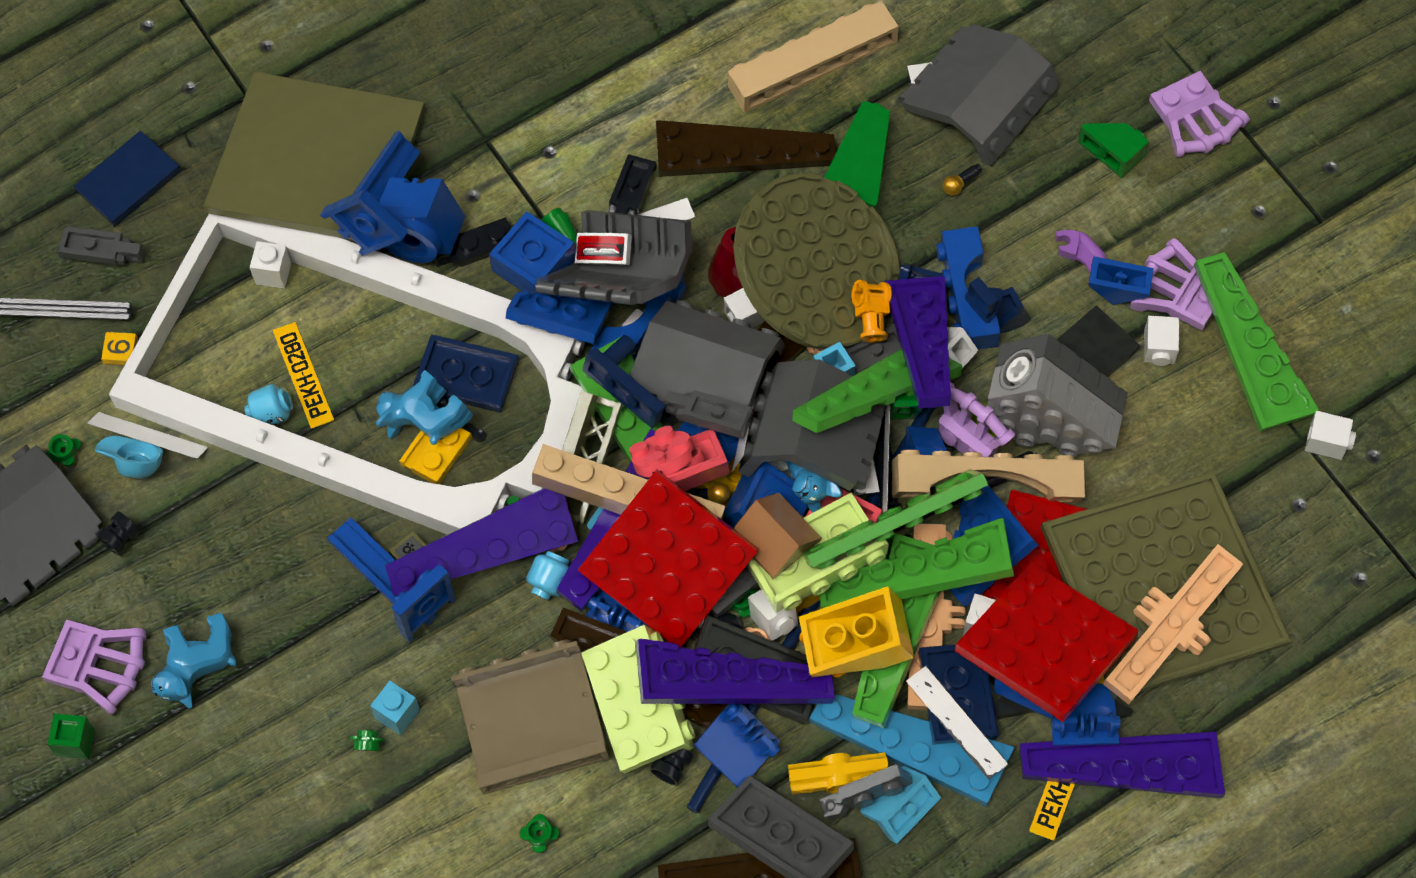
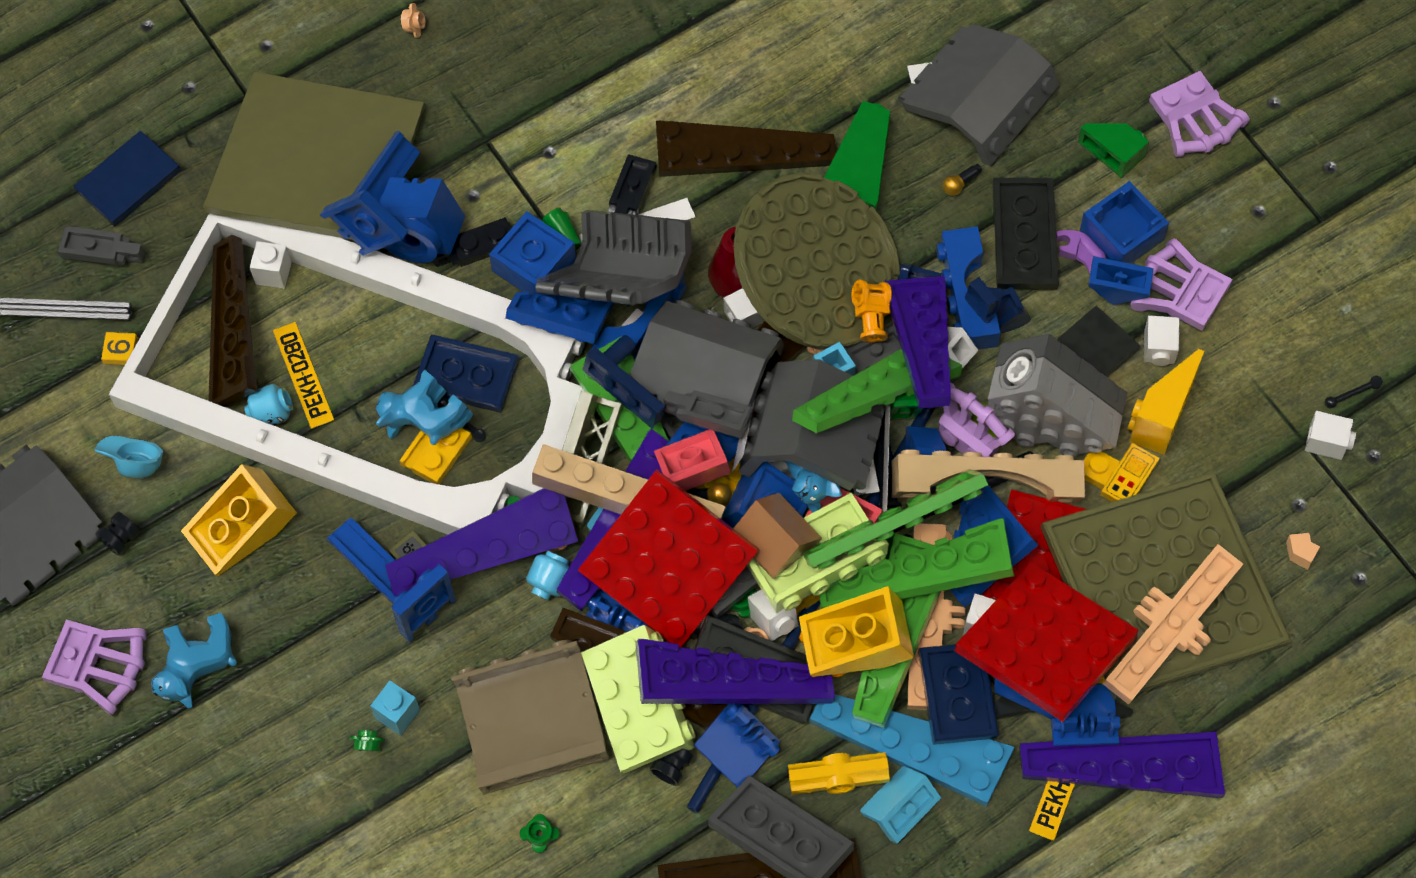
green plate [45,434,81,467] -> none
green panel [47,713,95,760] -> none
white sticker [88,412,208,459] -> none
slope [575,233,632,265] -> none
coral plate [629,426,695,478] -> none
tan brick [728,0,899,113] -> none
dark grey hinge [820,764,913,820] -> none
white sticker [906,666,1008,779] -> none
bright green wing [1194,252,1319,433] -> none
none -> yellow slope [181,464,297,576]
none -> dark brown wing [209,235,258,407]
none -> light nougat plate [401,3,425,38]
none -> pearl dark grey plate [993,178,1059,289]
none -> blue container [1080,181,1169,264]
none -> yellow plate [1084,451,1120,490]
none -> yellow tile [1100,443,1160,502]
none -> yellow slope [1127,349,1204,455]
none -> light nougat piece [1286,533,1320,570]
none -> black hinge [1325,376,1383,409]

